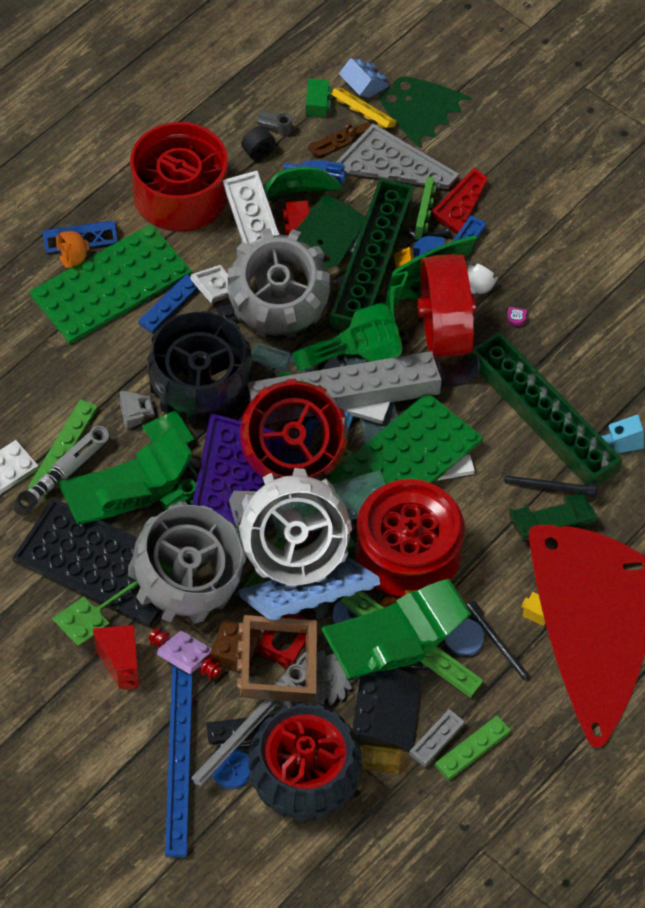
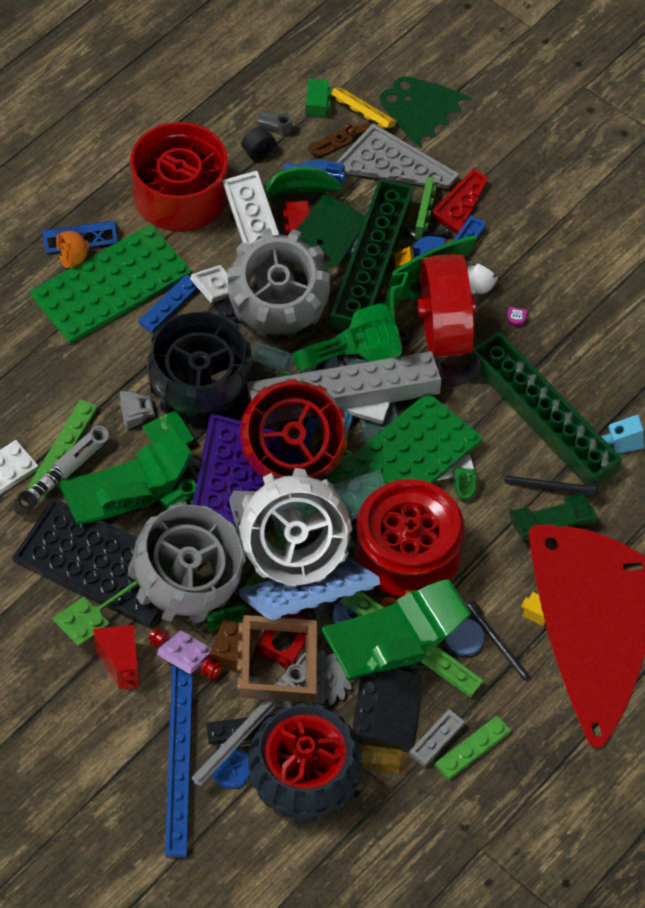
medium blue slope [339,58,390,98] -> none
none -> green hinge [206,604,247,631]
none -> rock [454,468,476,499]

